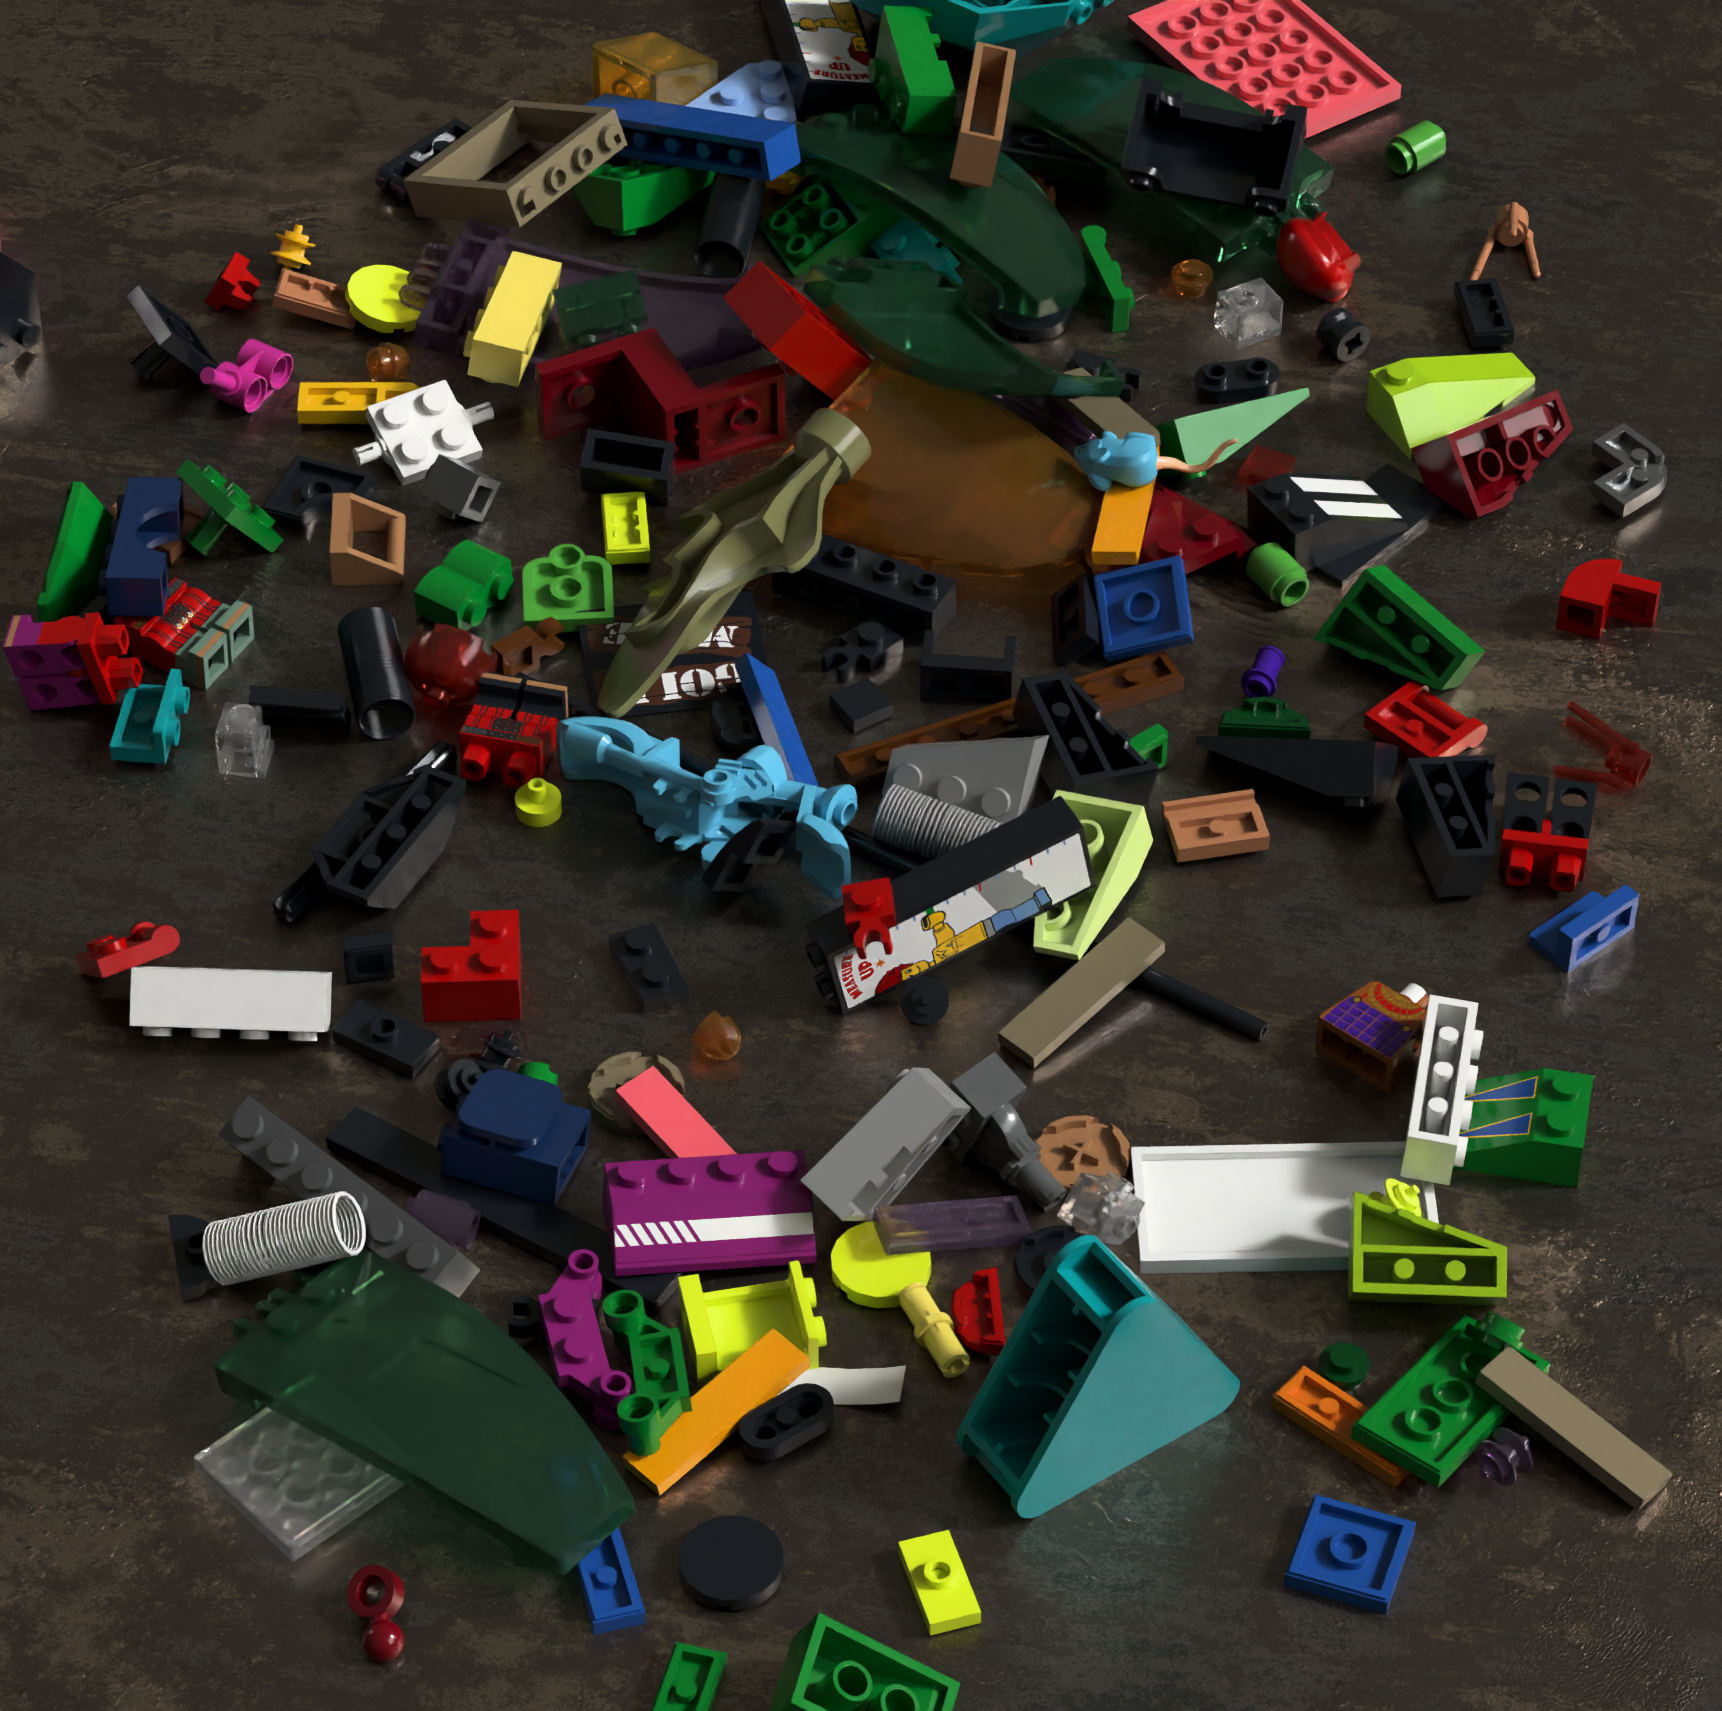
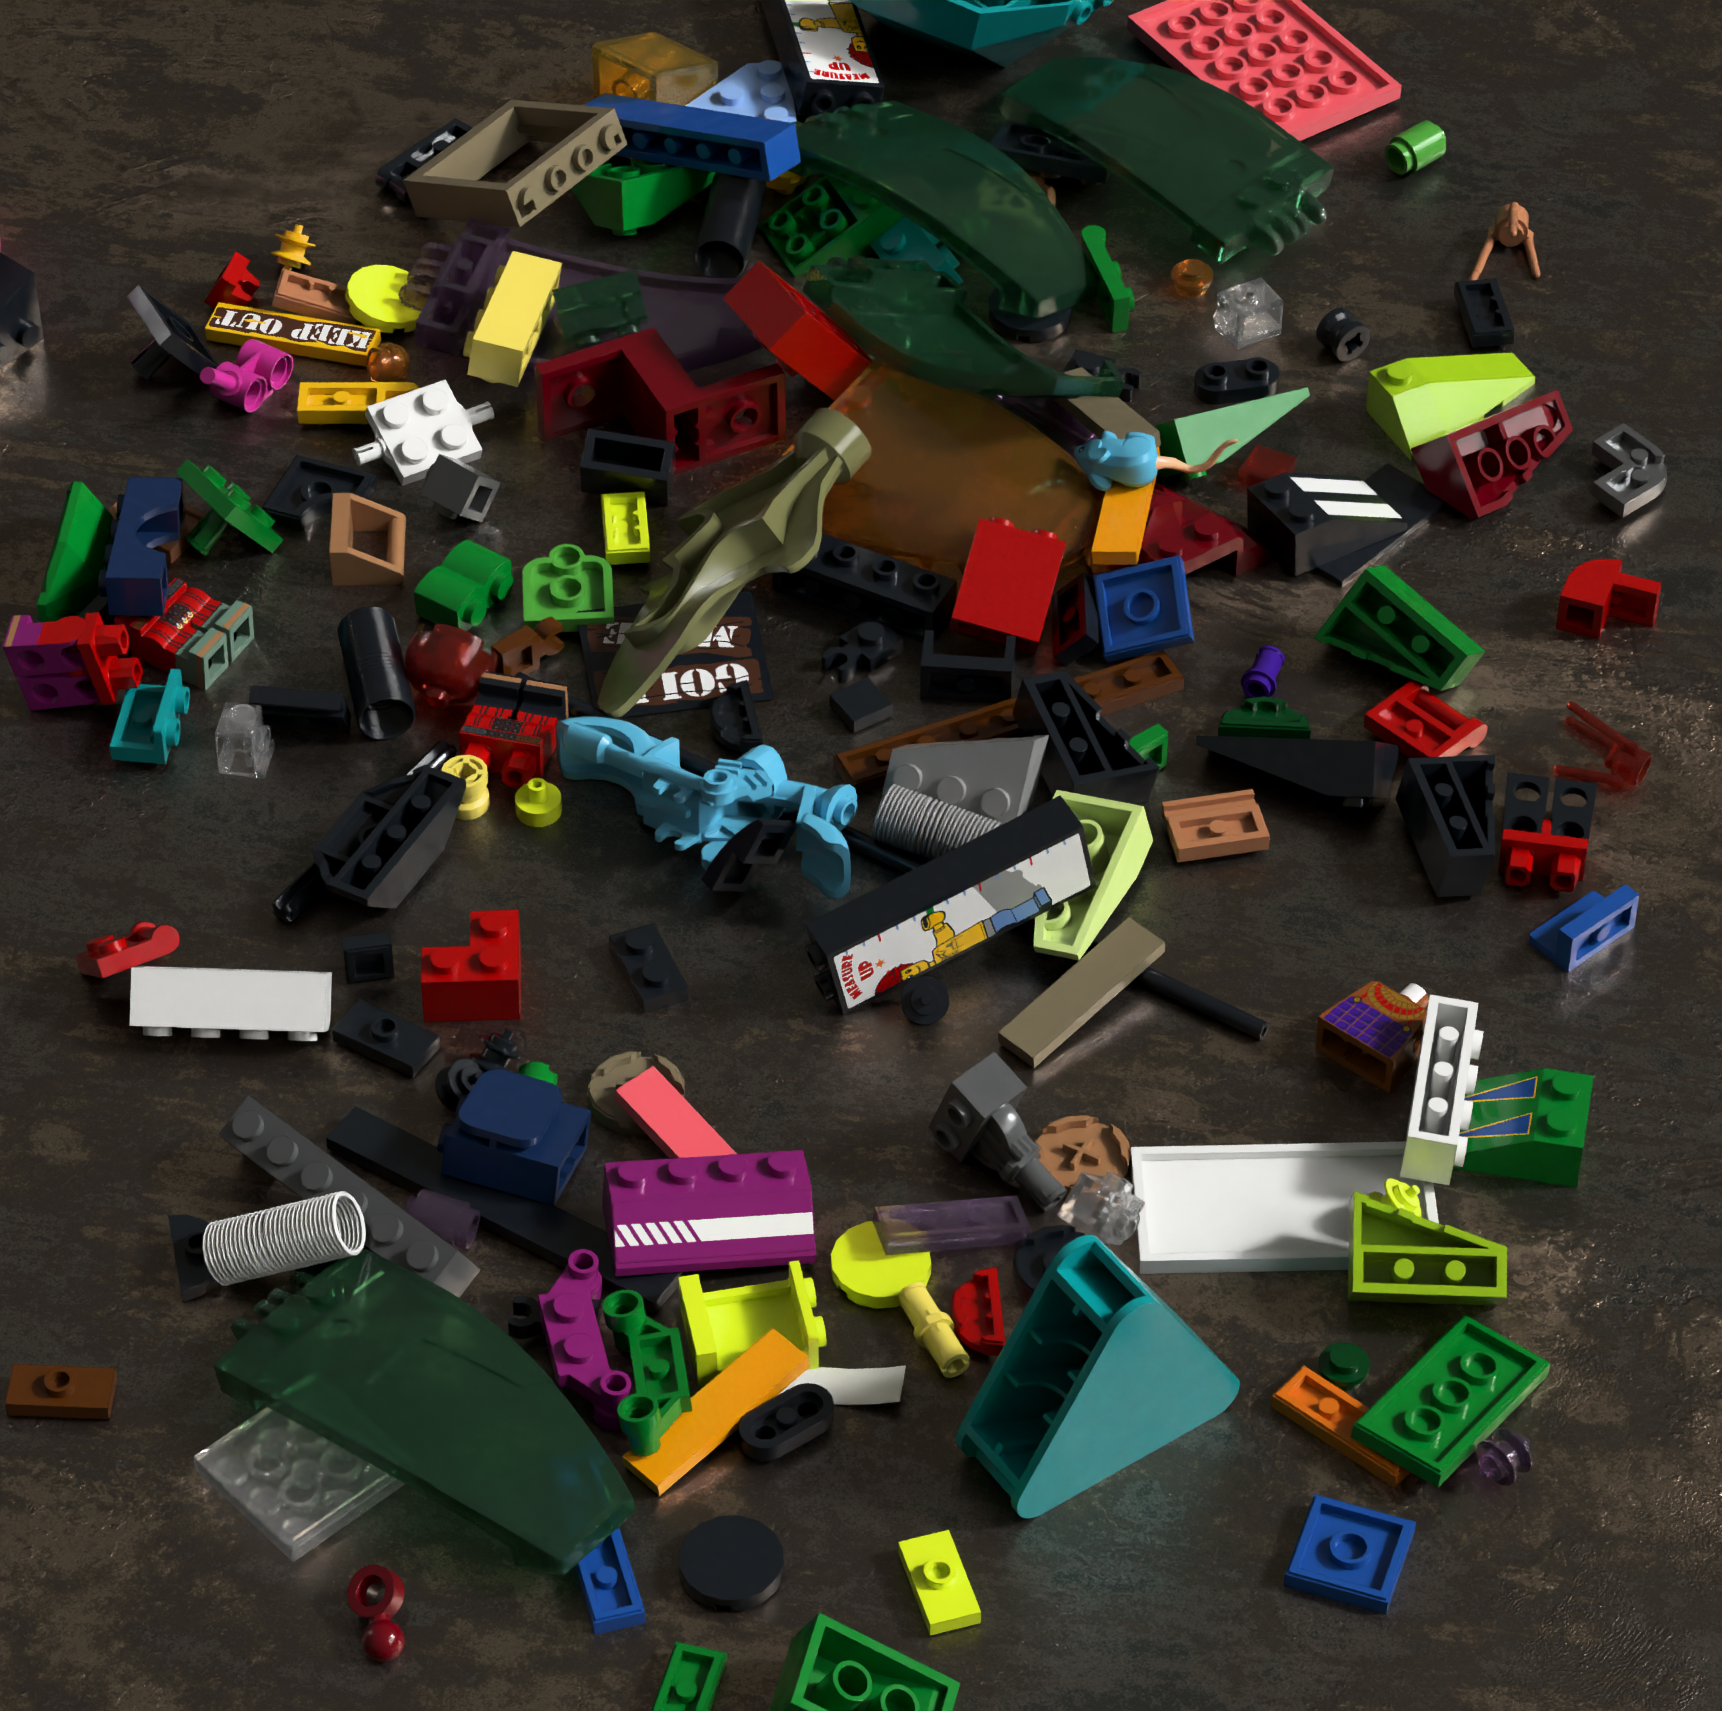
clear orange plate [691,1011,742,1061] -> none
blue tile [734,652,819,786] -> none
light grey wedge [800,1067,971,1221] -> none
red plate [841,877,897,960] -> none
green wedge [868,6,957,135] -> none
medium nougat brick [950,41,1016,188] -> none
black windscreen [1121,76,1308,217] -> none
bright green brick [1246,542,1310,606] -> none
red helmet [1276,211,1361,304] -> none
green plate [1475,1310,1525,1352] -> none
dark tan tile [1475,1346,1673,1511] -> none
none -> reddish brown plate [5,1364,117,1420]
none -> tile [205,302,381,367]
none -> light yellow wheel [441,755,490,820]
none -> red brick [948,517,1067,655]

